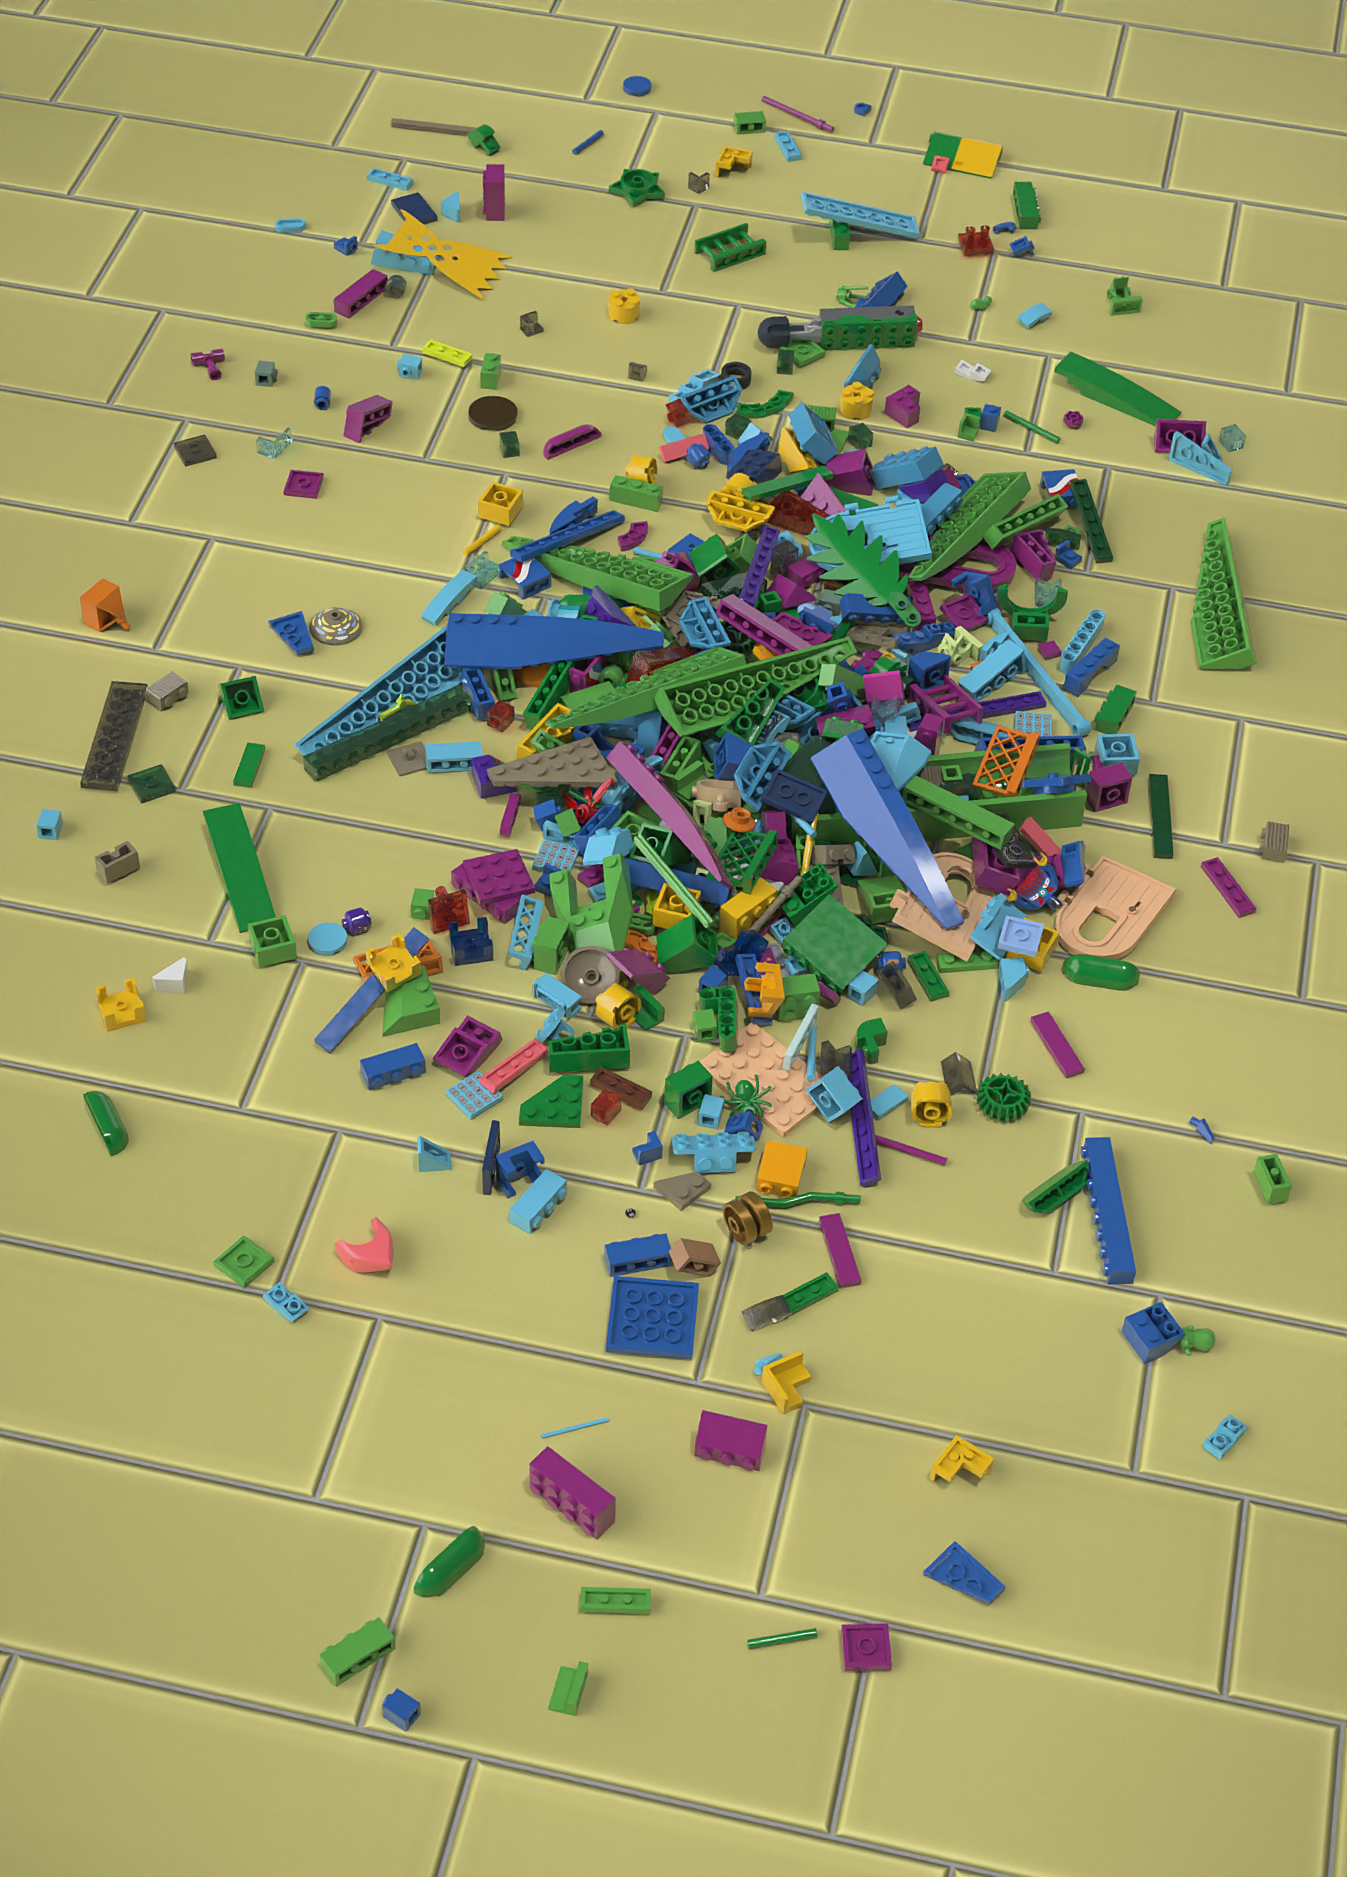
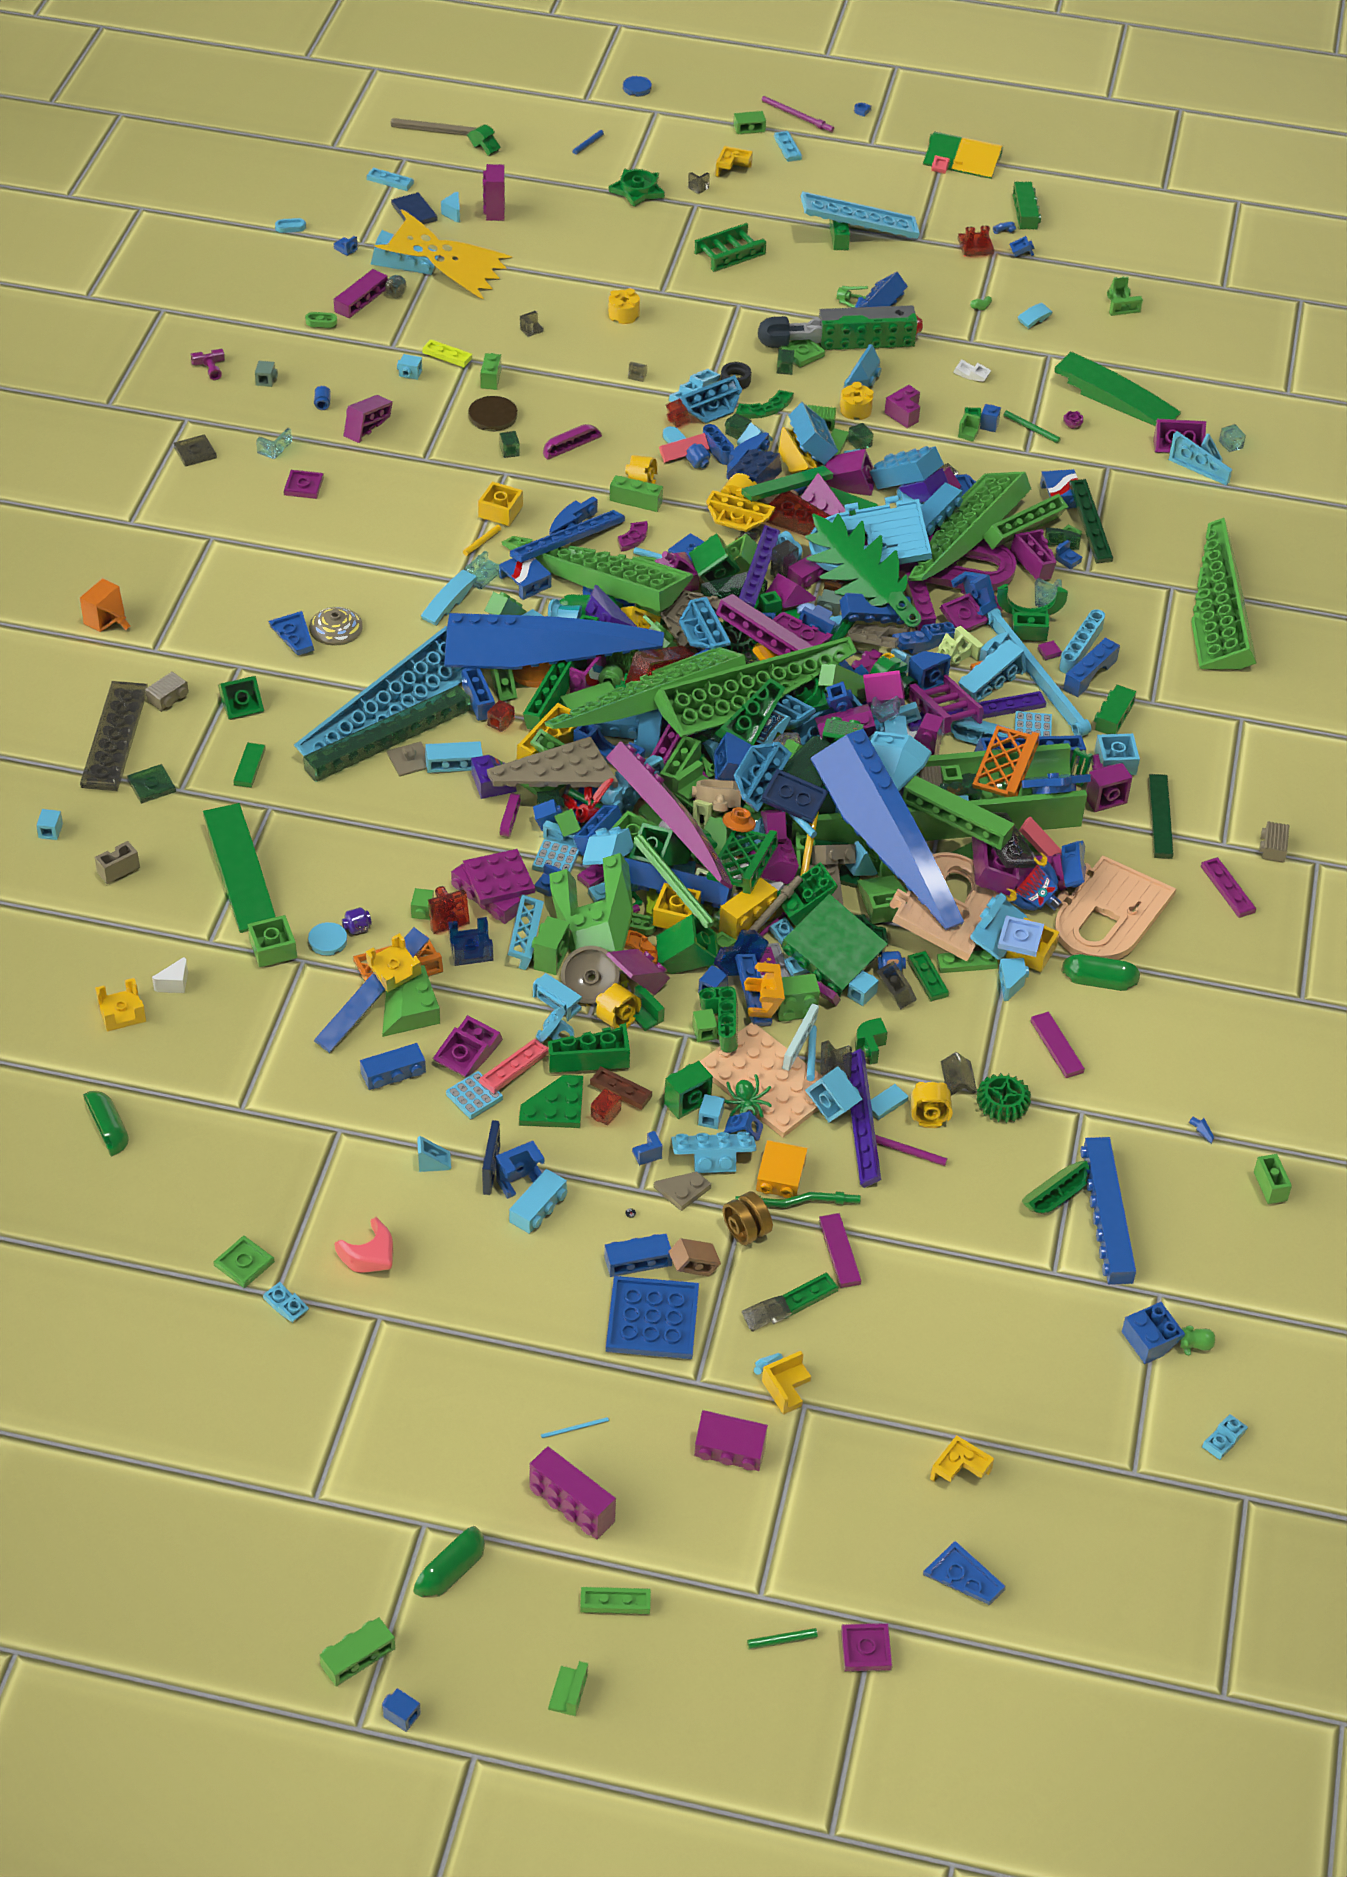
lime piece [378,694,420,723] -> none

